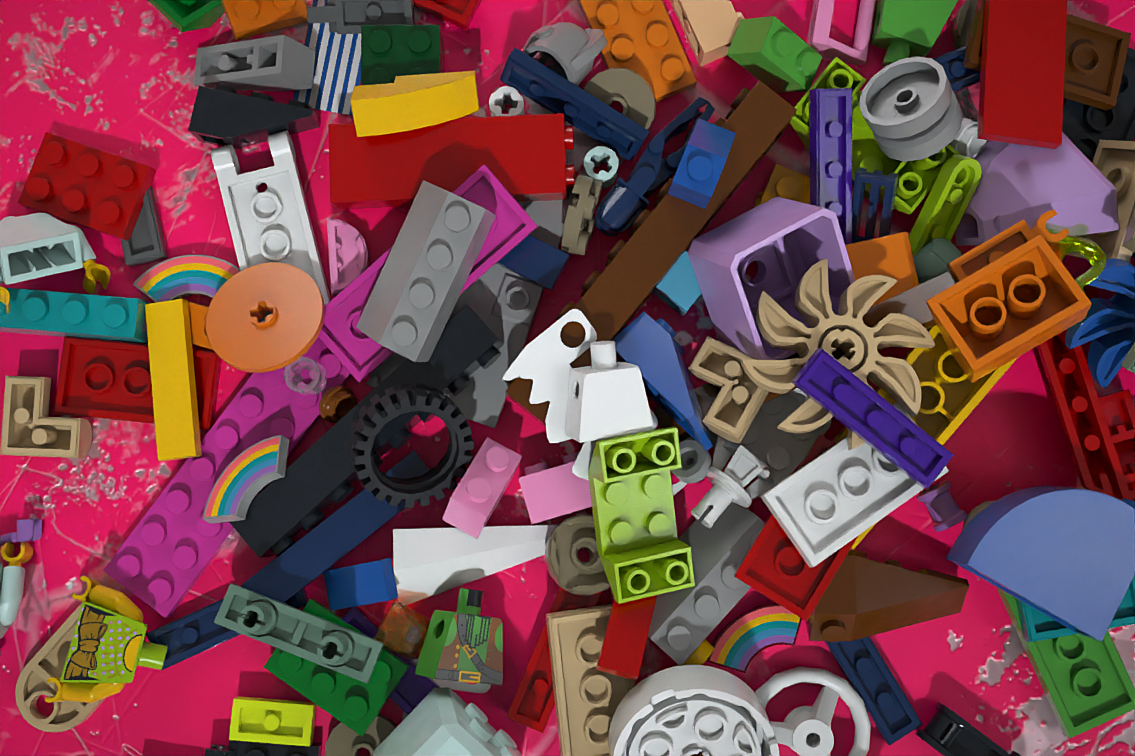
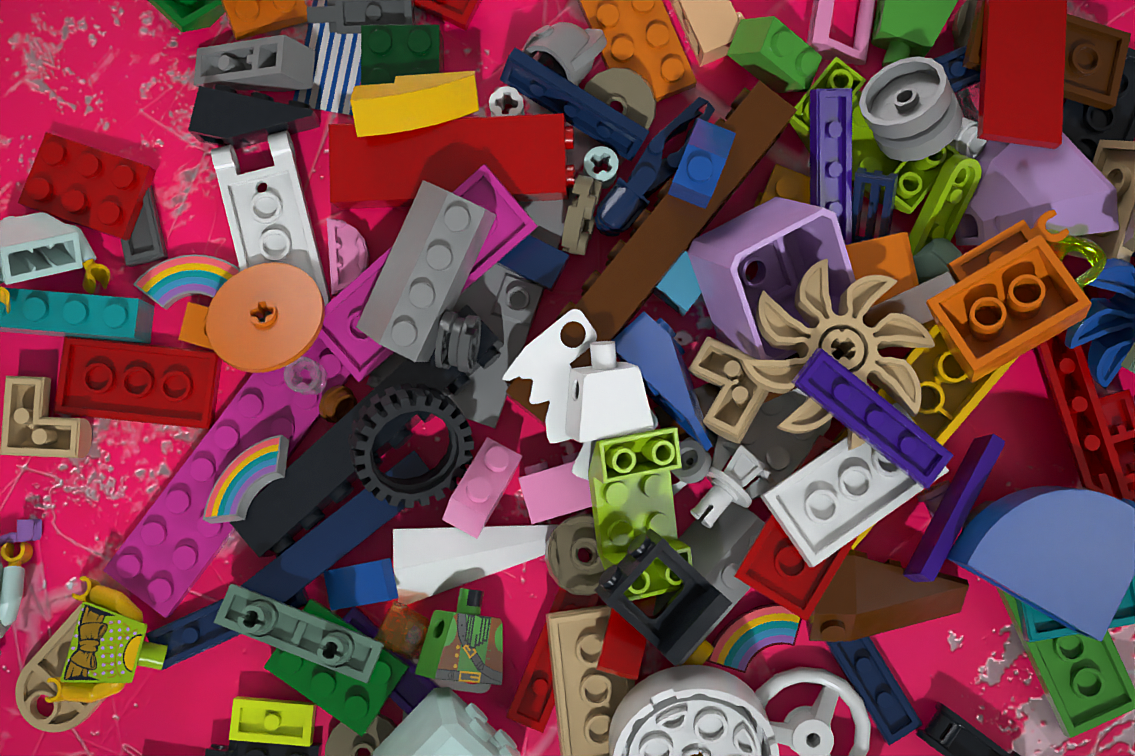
yellow tile [145,299,202,461] -> none
none -> dark grey wheel [435,311,481,373]
none -> black window [594,528,732,666]
none -> dark purple tile [903,433,1005,582]

